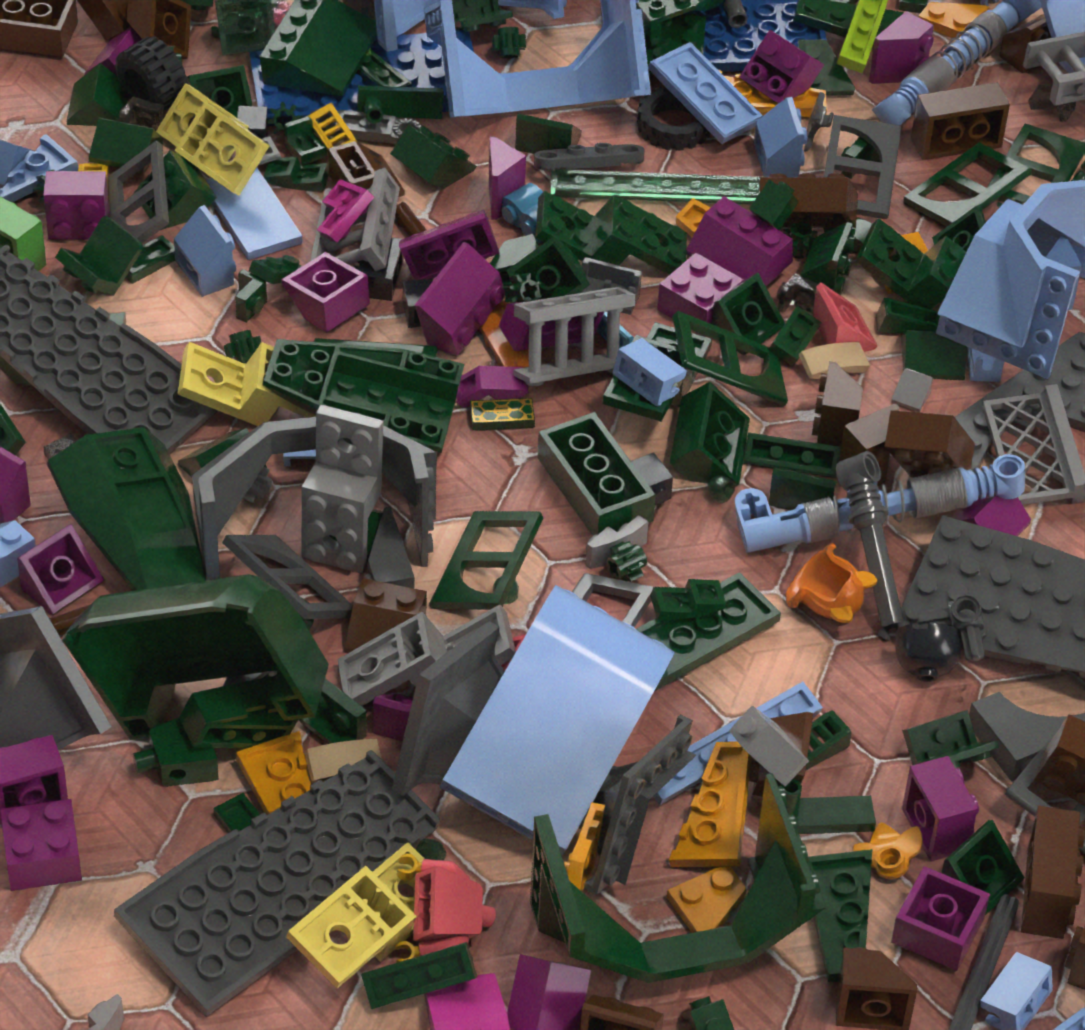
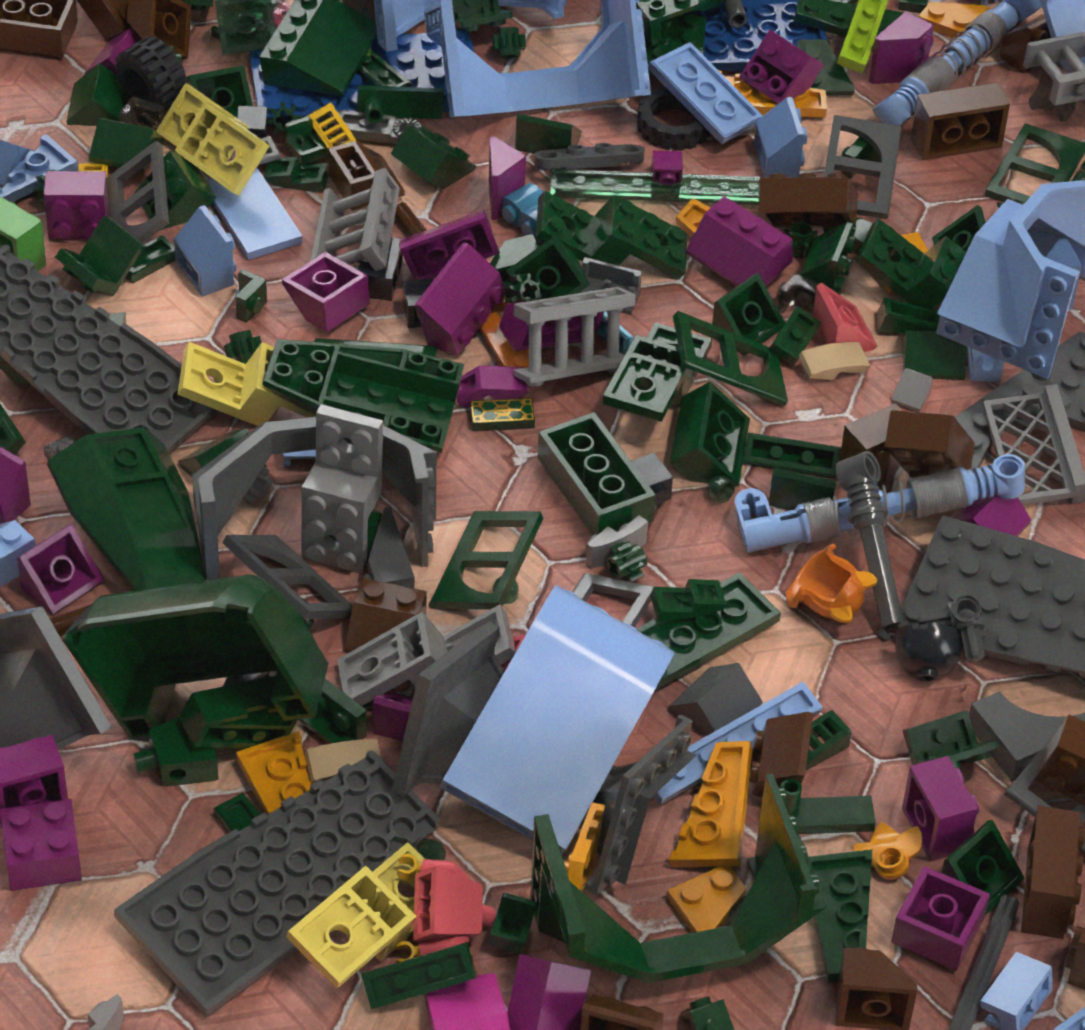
dark green plate [249,255,302,284] -> none
dark pink plate [317,179,374,243] -> none
light blue hinge [612,338,687,407] -> none
brick [657,253,744,337] -> none
light grey slope [729,706,809,786] -> none
dark green brick [749,179,799,230] -> none
dark grey piece [804,92,834,151] -> none
reddish brown slope [812,361,863,447] -> none
dark green window [904,142,1032,226] -> none
none -> dark green bracket [487,893,537,955]
none -> magenta slope [651,150,683,185]
none -> dark grey slope [668,663,763,736]

